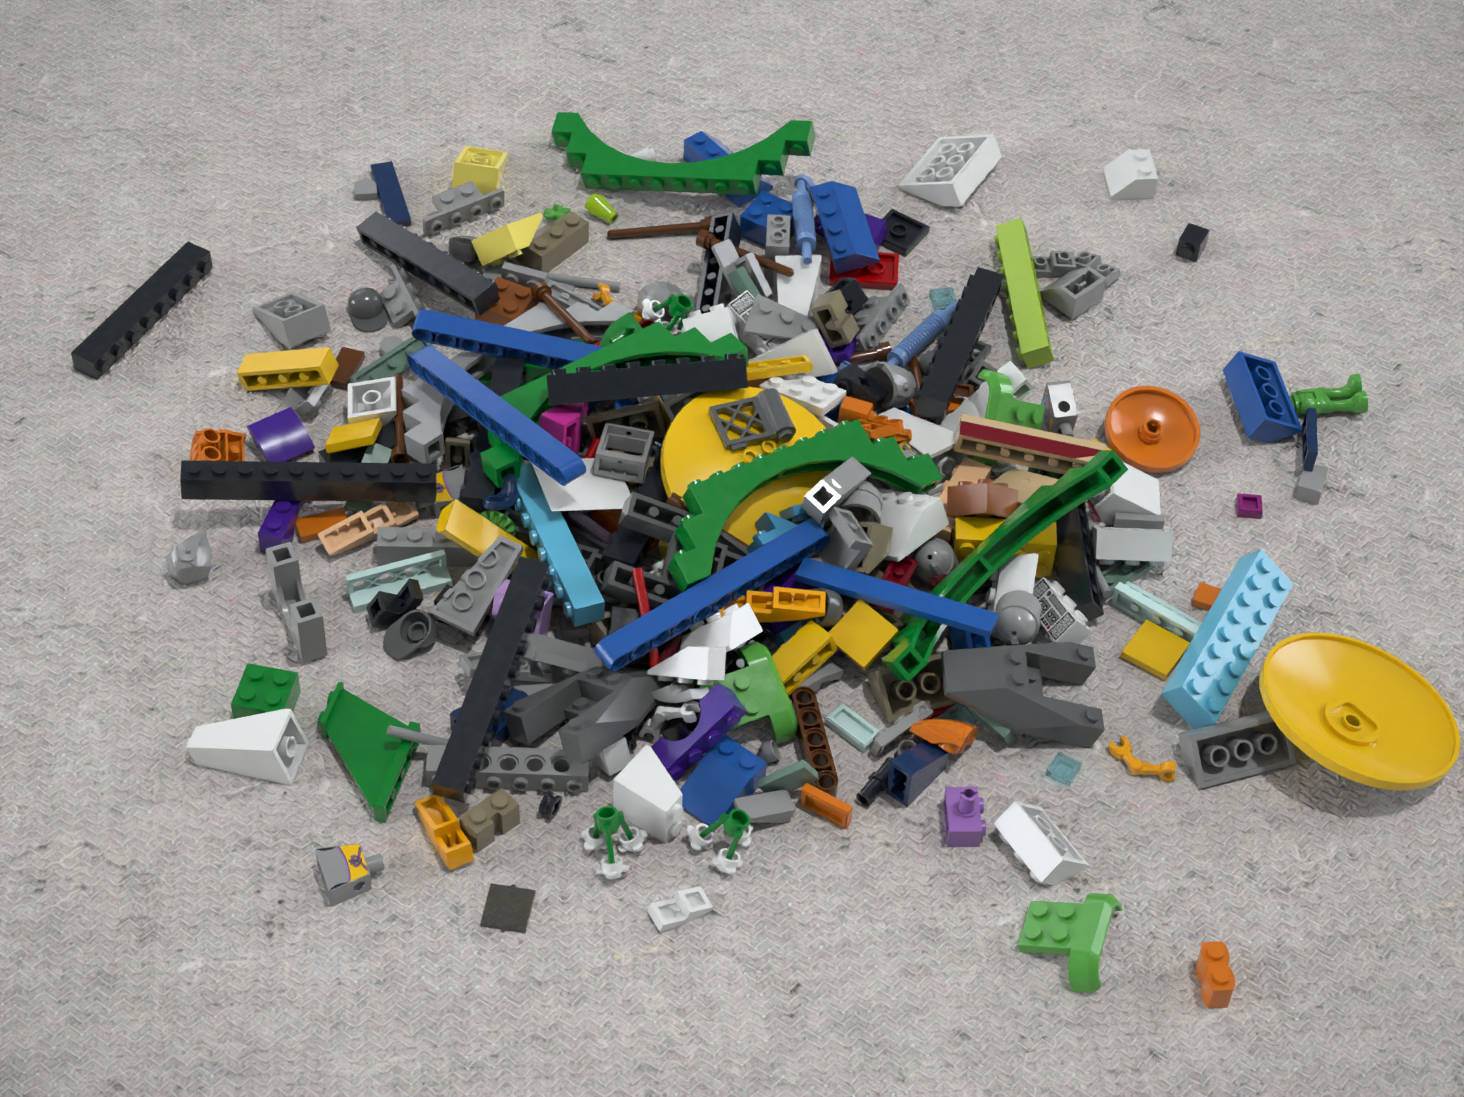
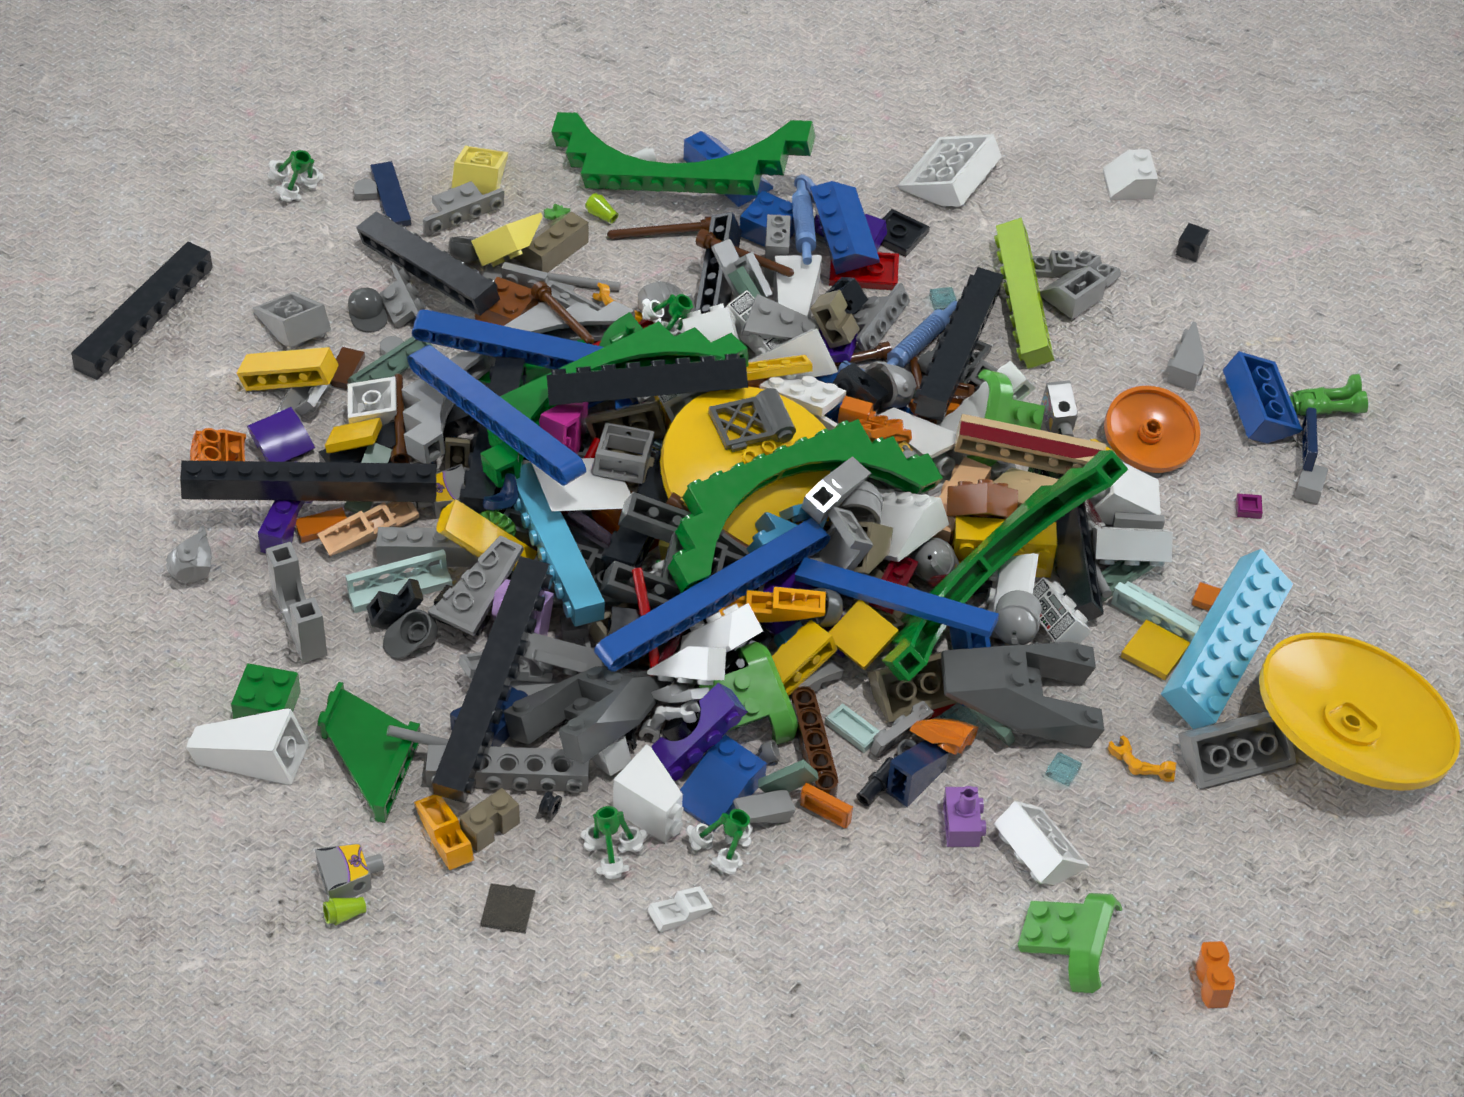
none -> plant [267,150,323,202]
none -> lime cone [323,897,366,926]
none -> light grey slope [1166,321,1205,391]

